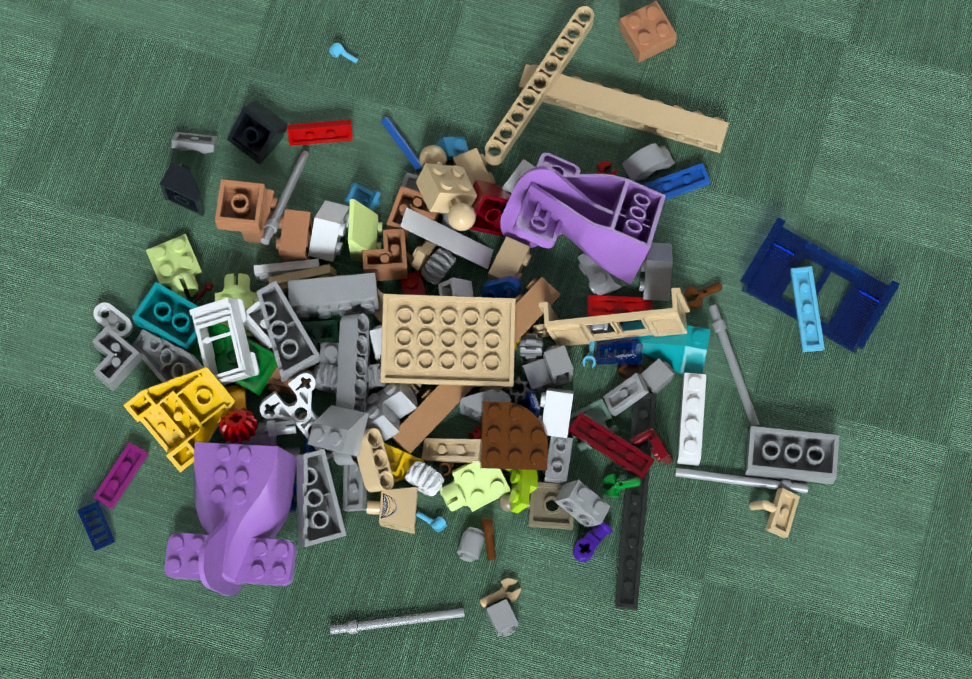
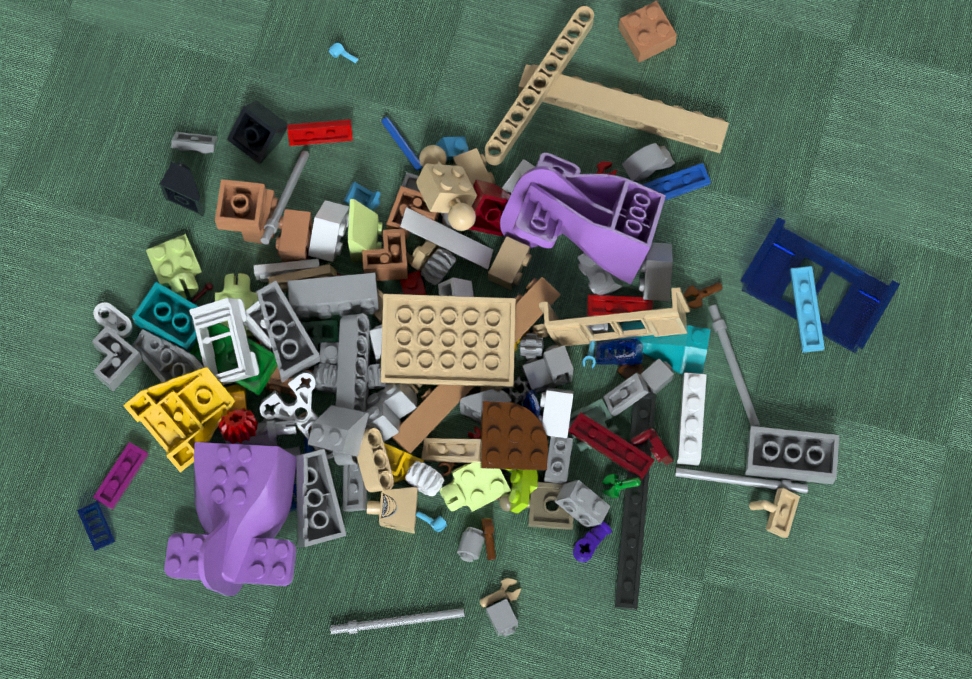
blue plate [481,276,522,298] -> none

